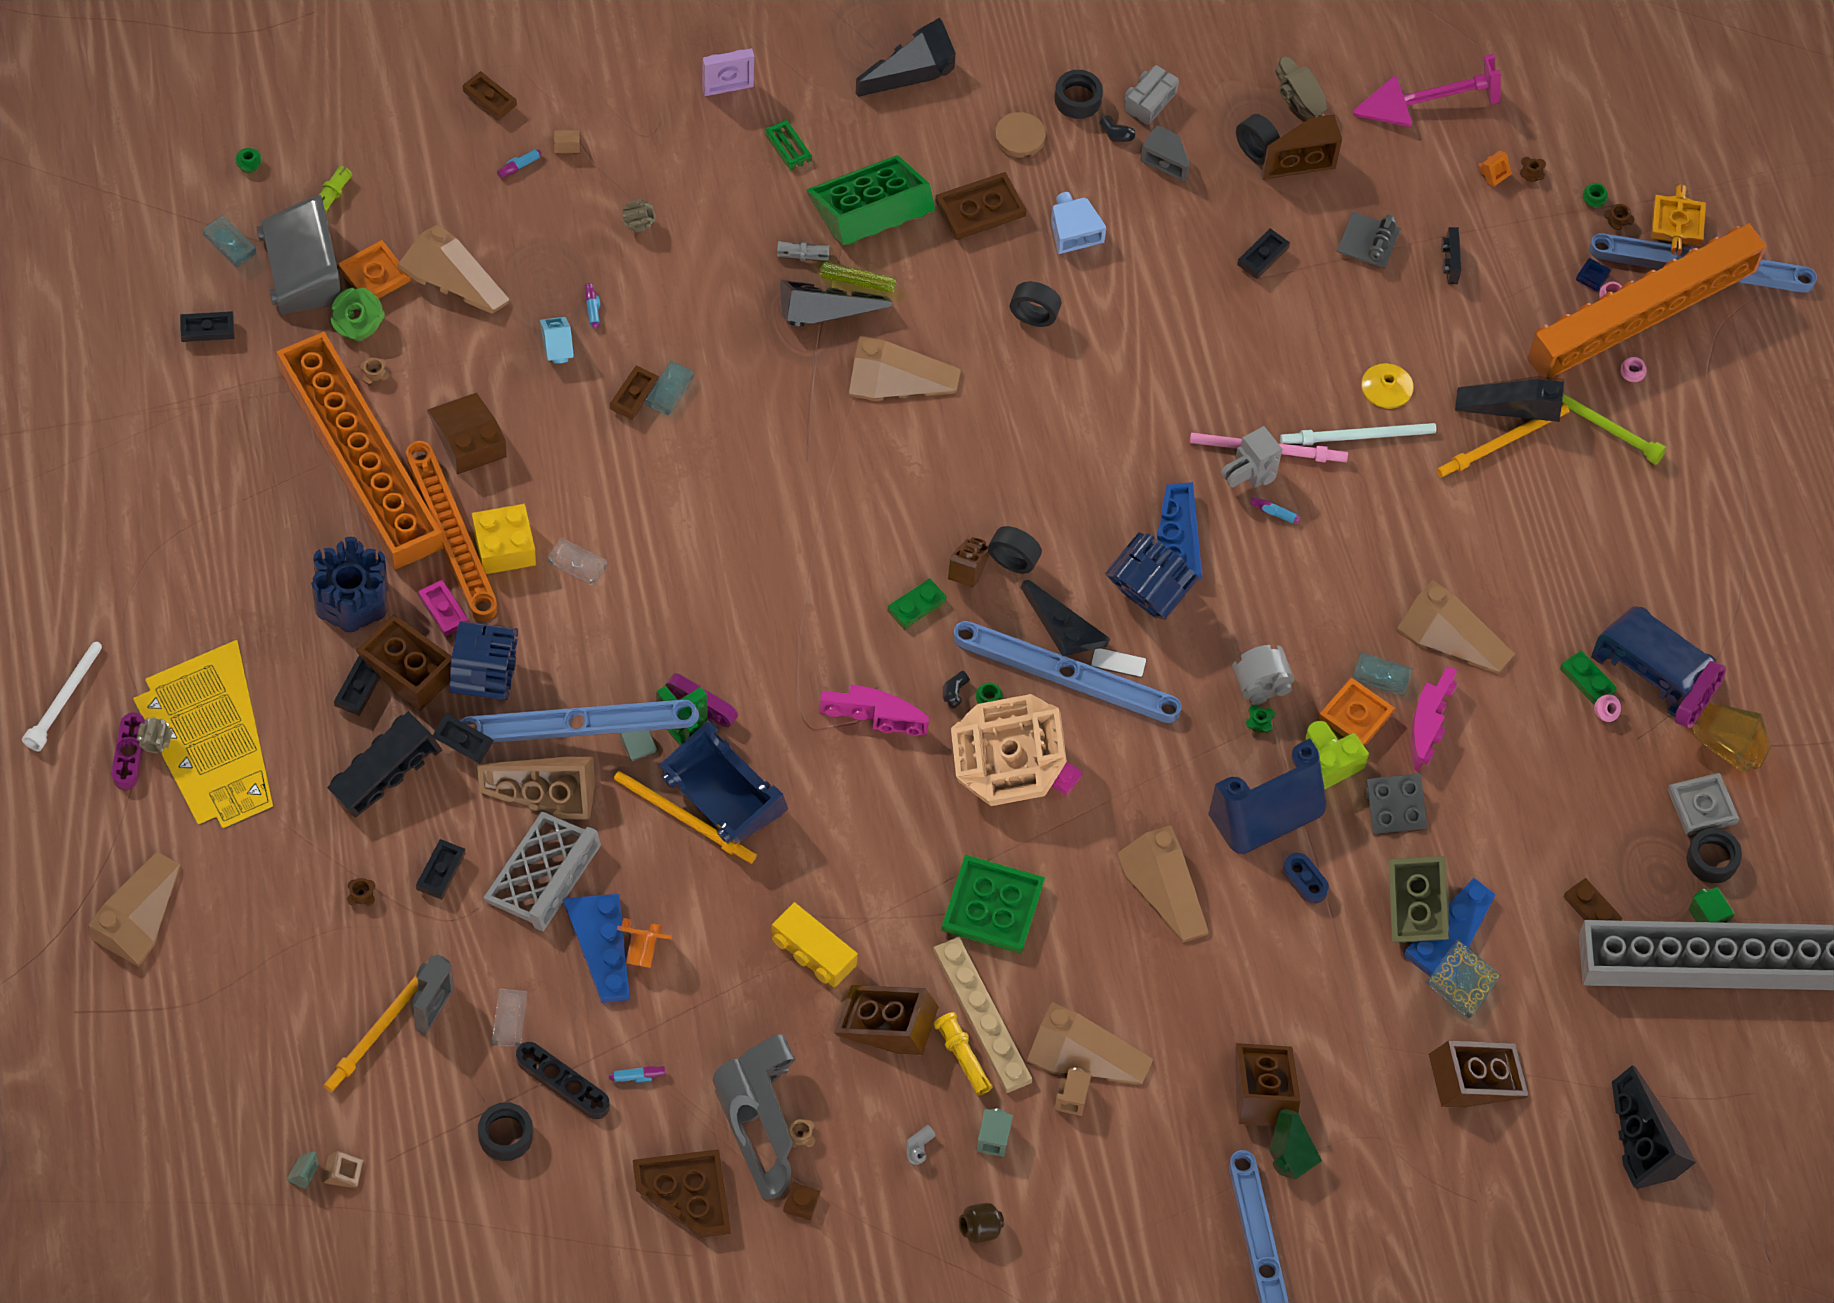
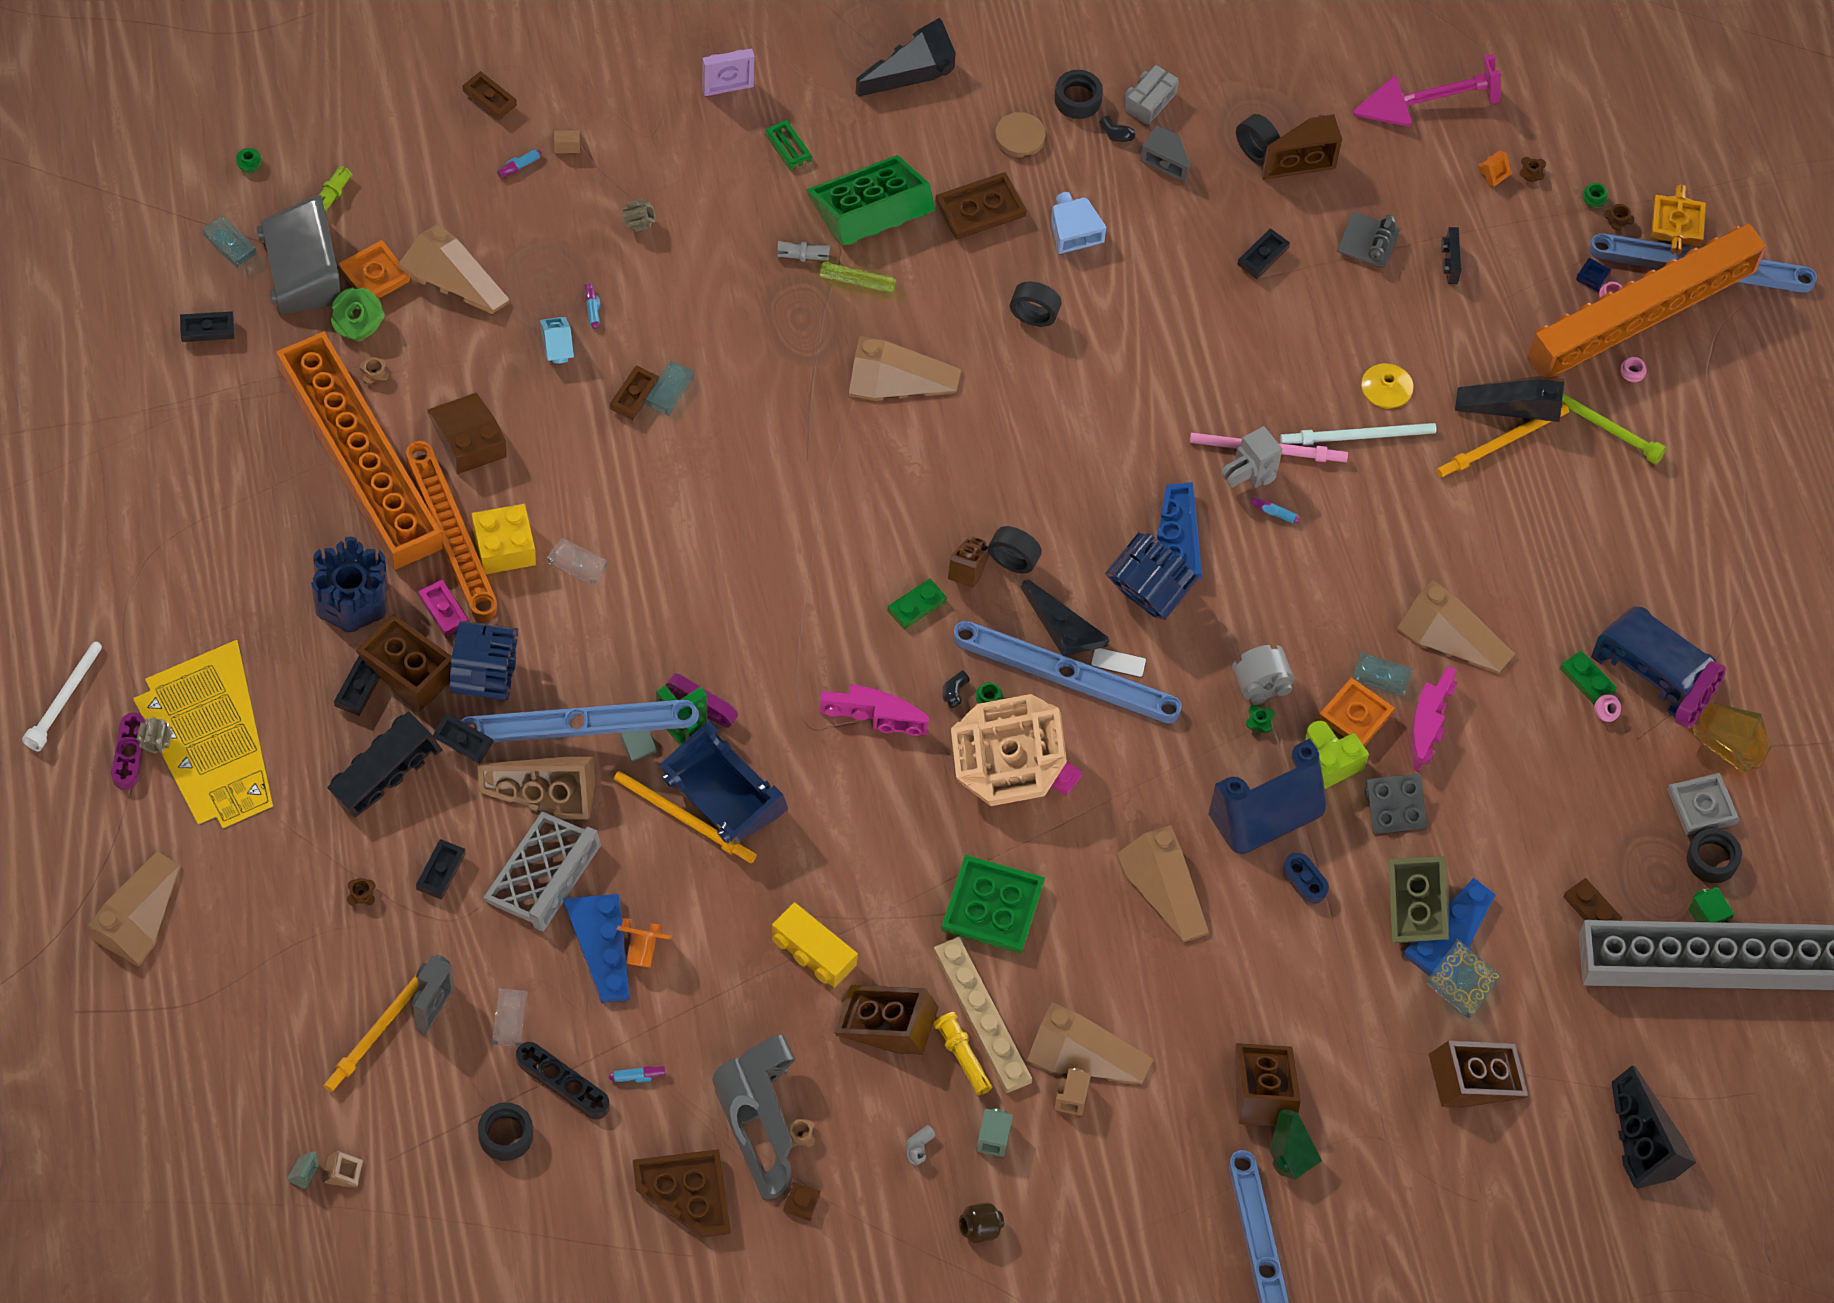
wedge [780,280,893,326] -> none
dark tan hinge [1275,56,1327,121] -> none

